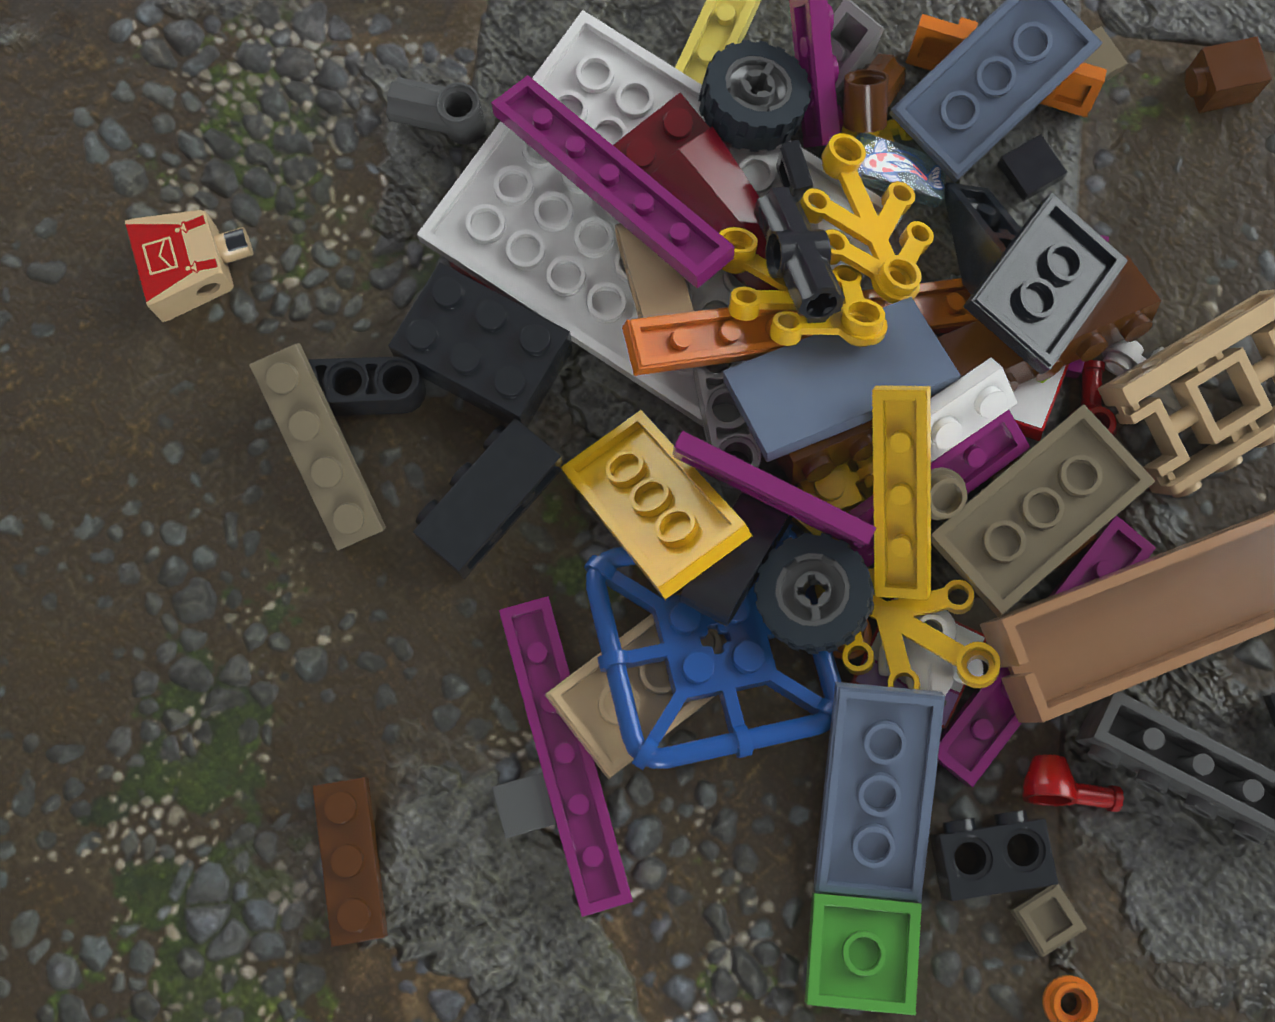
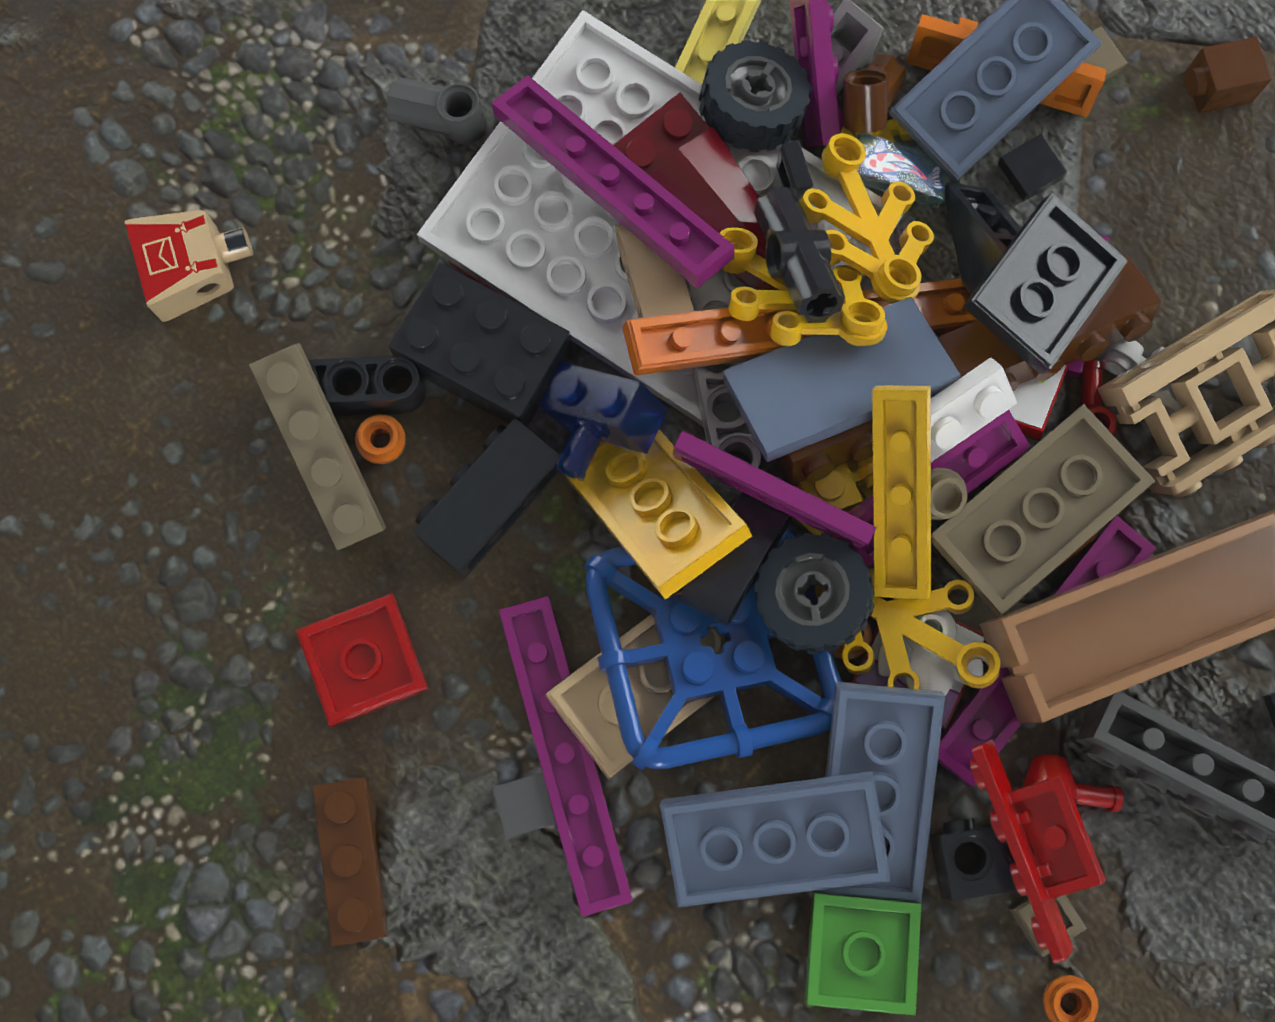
none -> red tile [296,593,429,727]
none -> orange plate [355,414,406,464]
none -> clear blue brick [539,362,668,481]
none -> sand blue tile [660,771,891,907]
none -> red bracket [970,740,1106,963]

